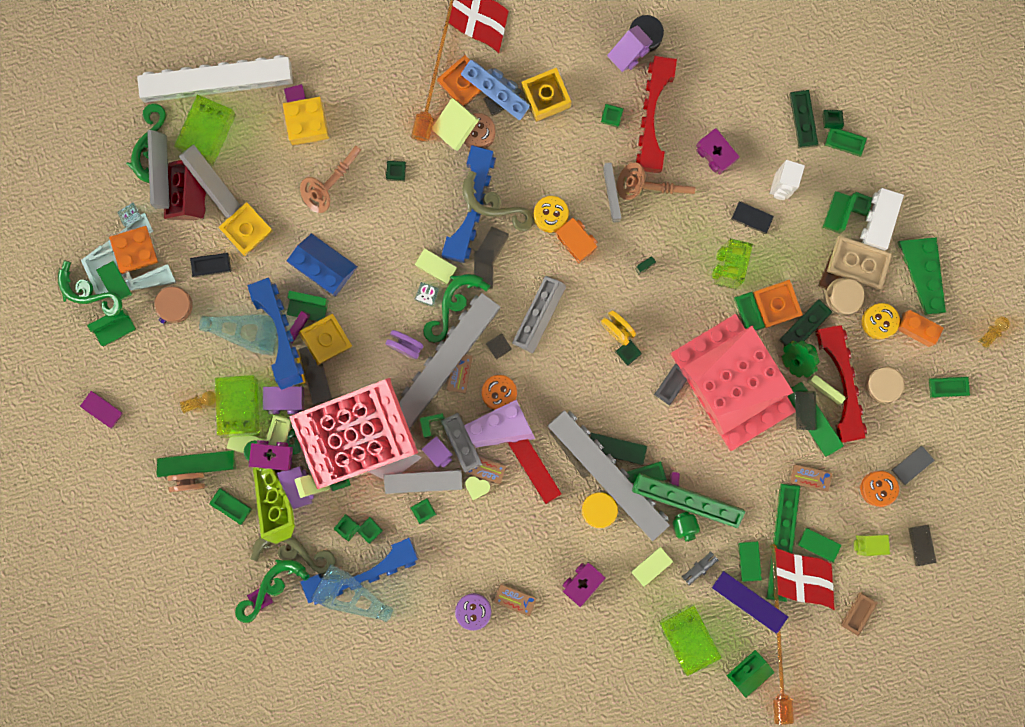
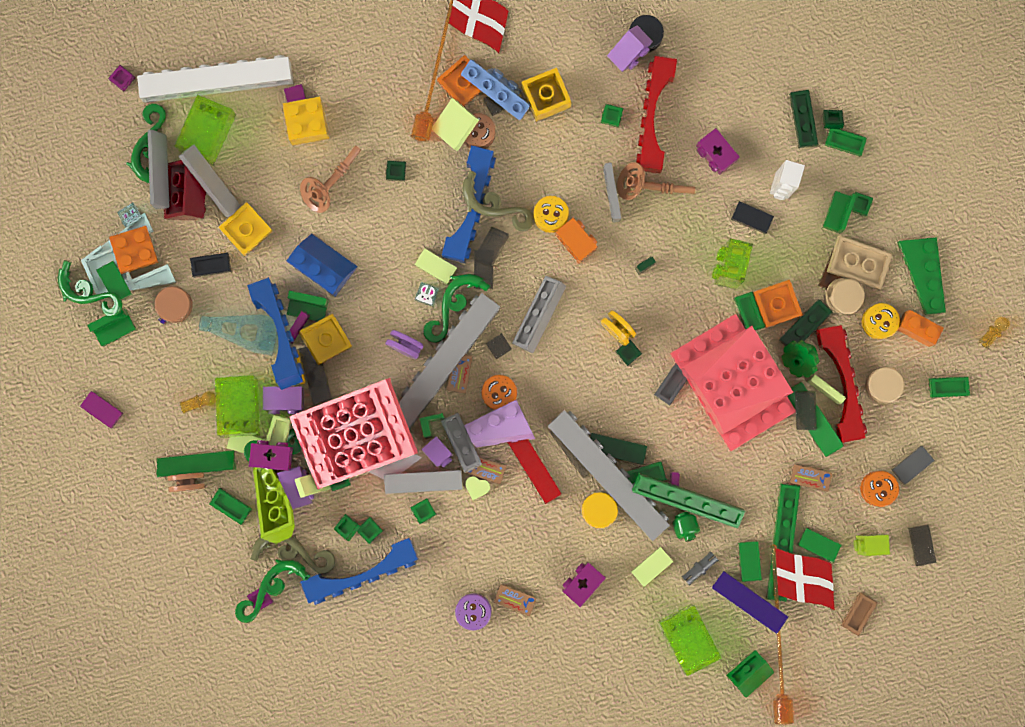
clear light blue plate [311,564,393,622] -> none
white brick [860,188,904,251] -> none
none -> magenta tile [108,65,136,92]

